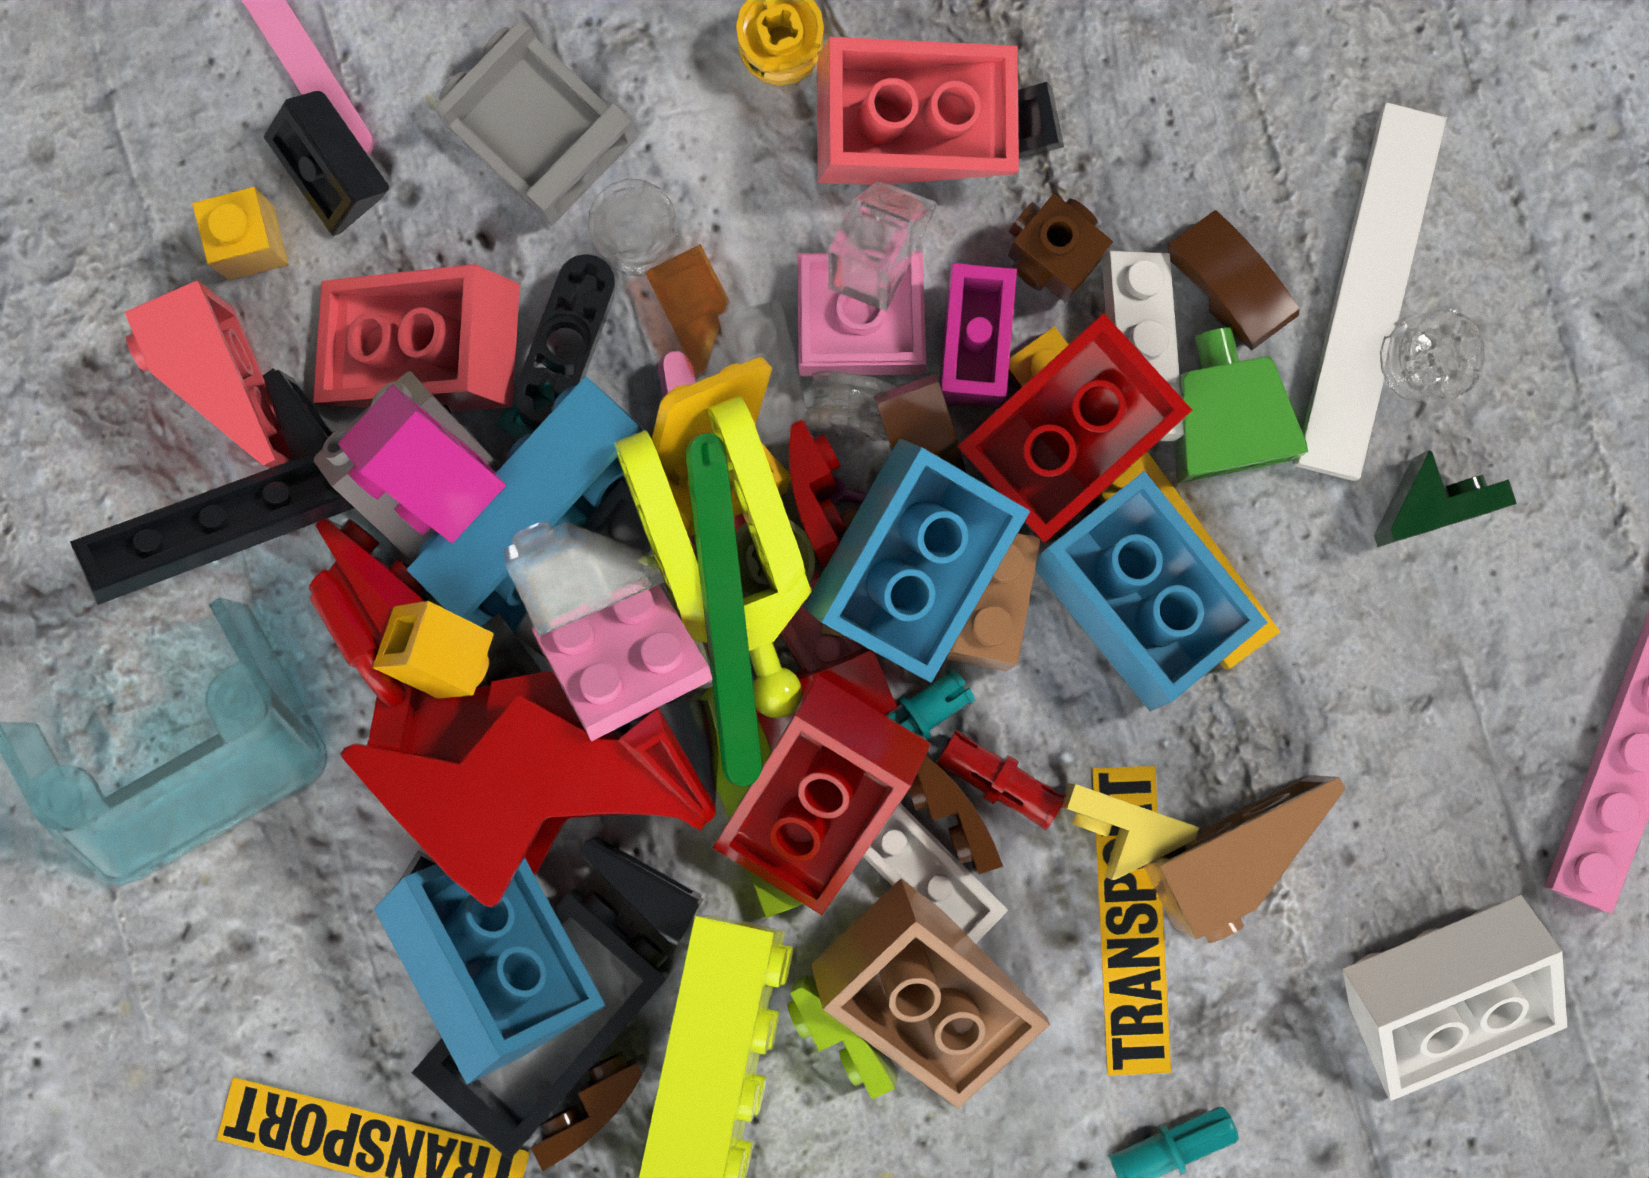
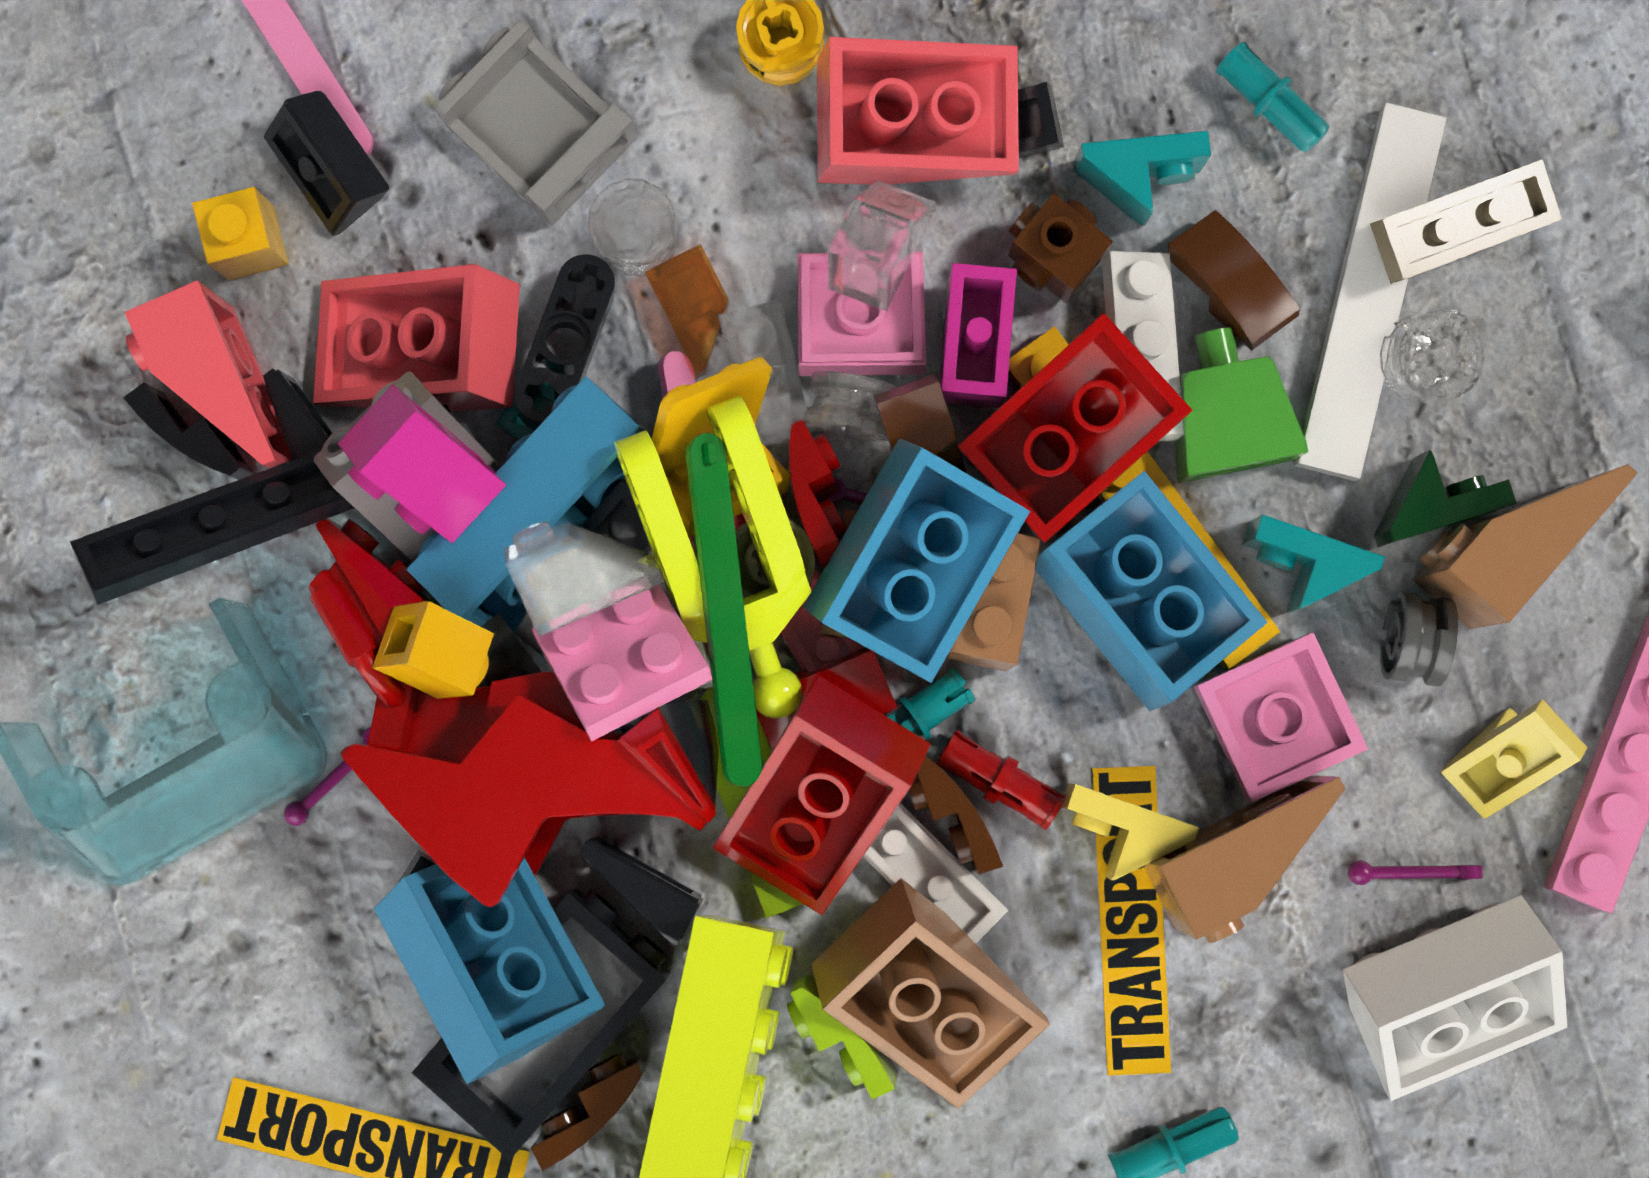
none -> black slope [123,382,256,480]
none -> magenta hinge [284,727,371,826]
none -> teal slope [1074,131,1211,226]
none -> bright pink plate [1193,632,1368,803]
none -> teal axle [1216,42,1329,152]
none -> teal slope [1242,514,1385,613]
none -> magenta hinge [1347,860,1483,885]
none -> plate [1370,160,1562,284]
none -> dark grey wheel [1380,591,1458,687]
none -> medium nougat slope [1412,464,1638,629]
none -> light yellow slope [1441,699,1588,819]

